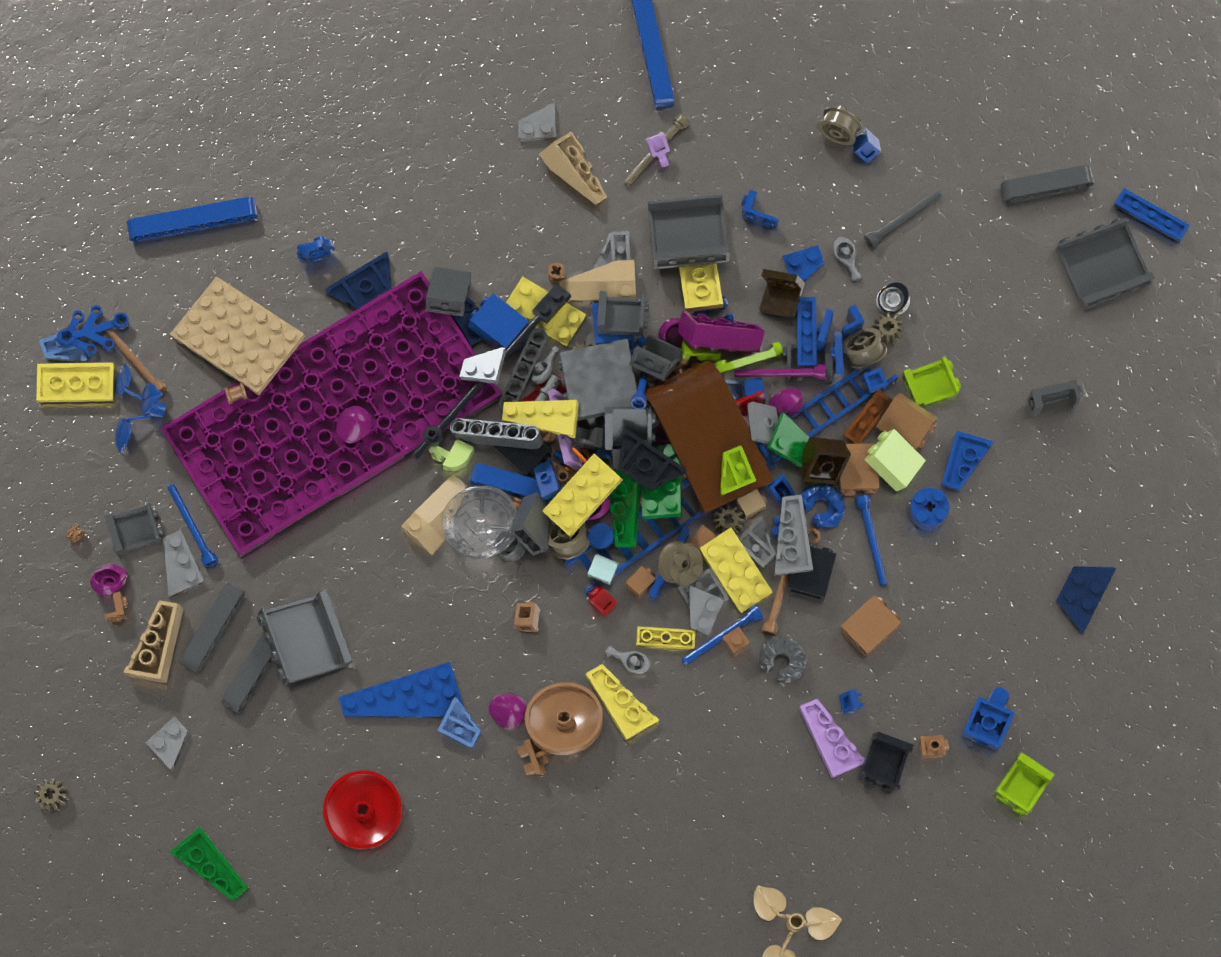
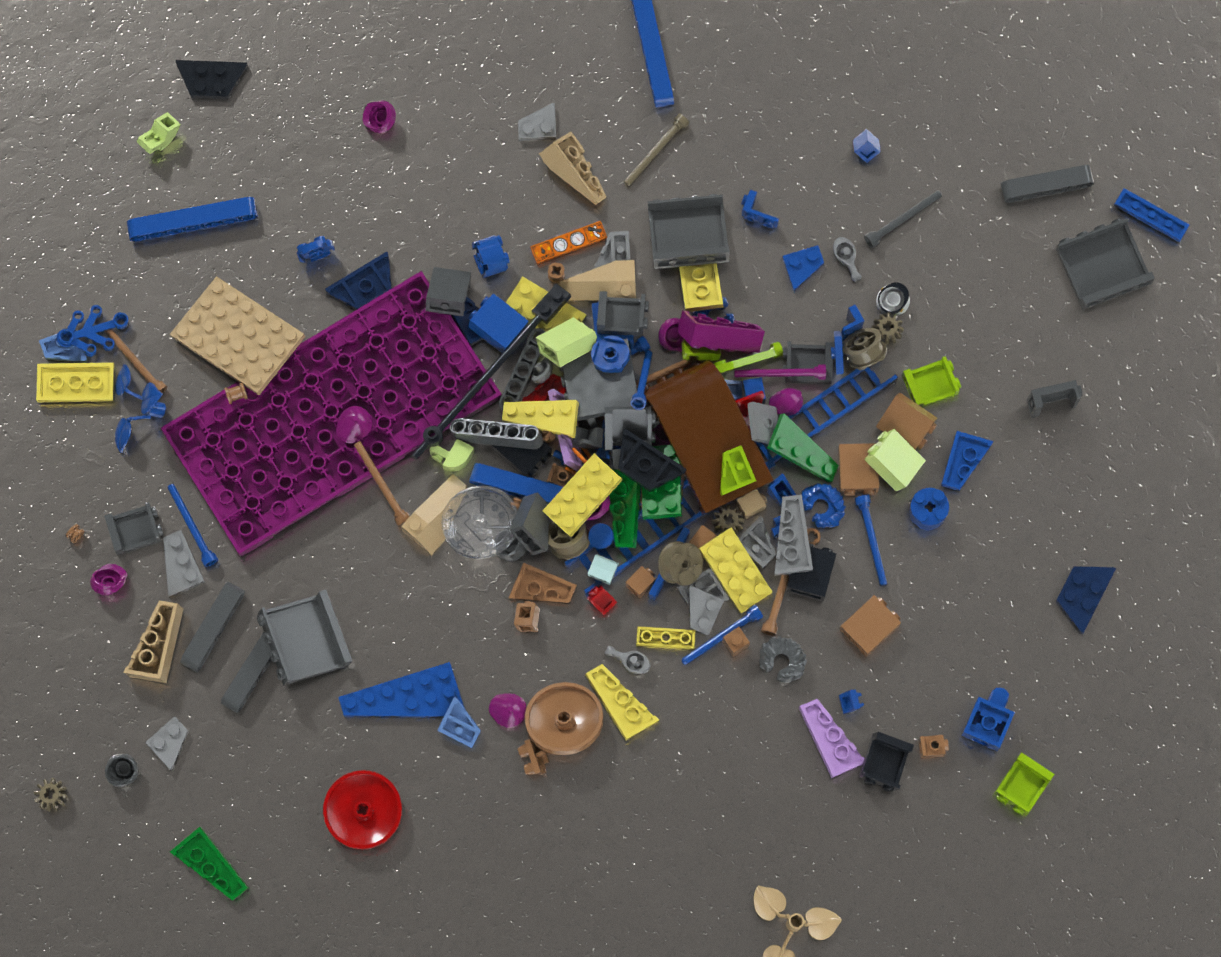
medium nougat bracket [105,592,128,623] -> none
wing [460,348,506,384] -> none
blue plate [533,459,561,501] -> none
light grey pin [535,374,562,401] -> none
dark grey panel [629,335,683,380] -> none
lavender plate [646,133,670,168] -> none
dark brown bracket [759,269,805,318] -> none
blue plate [797,297,817,369] -> none
dark brown slope [802,437,851,485] -> none
blue plate [816,309,834,351] -> none
dark tan wheel [817,105,862,145] -> none
dark orange plate [843,390,893,444] -> none
blue panel [861,368,888,393] -> none
none -> dark grey hair [105,753,139,787]
none -> yellowish green brick [137,112,181,154]
none -> black wing [176,60,248,99]
none -> medium nougat piece [354,441,410,526]
none -> magenta hat [363,100,396,133]
none -> blue brick [472,235,510,278]
none -> medium nougat wing [509,563,577,603]
none -> orange tile [530,221,607,265]
none -> yellowish green brick [536,317,597,367]
none -> blue plate [591,336,630,373]

